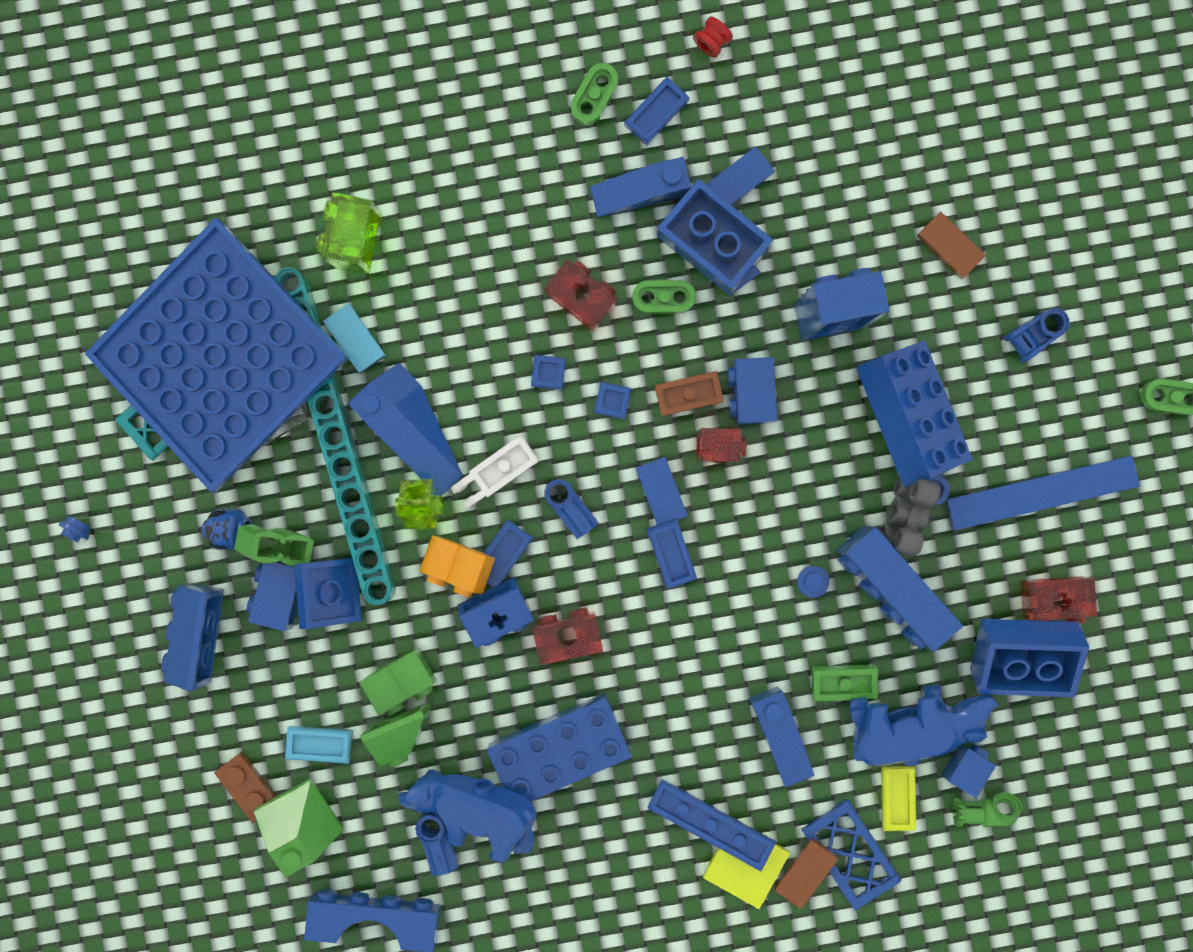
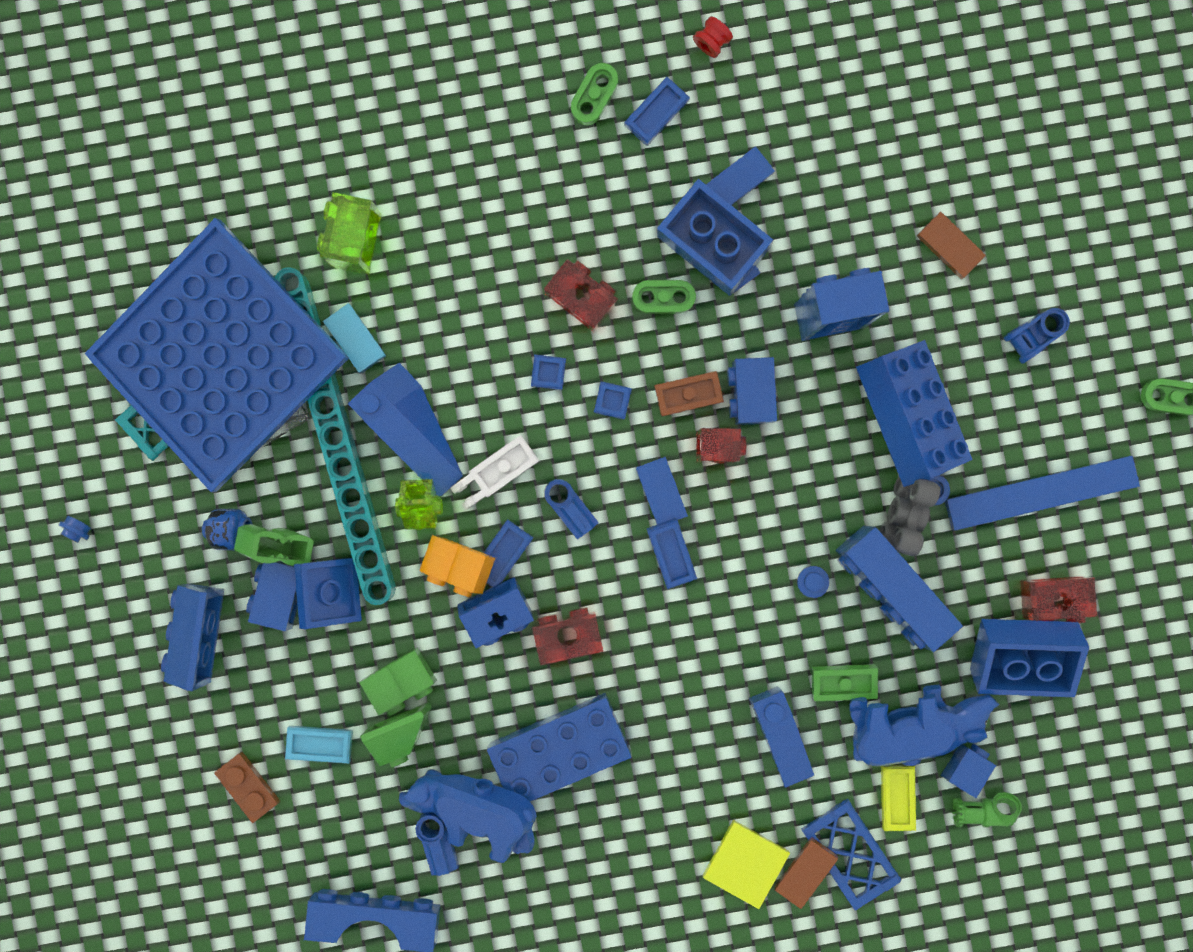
bright green slope [254,778,343,878] -> none
blue slope [590,156,691,218] -> none
blue tile [647,778,776,871] -> none

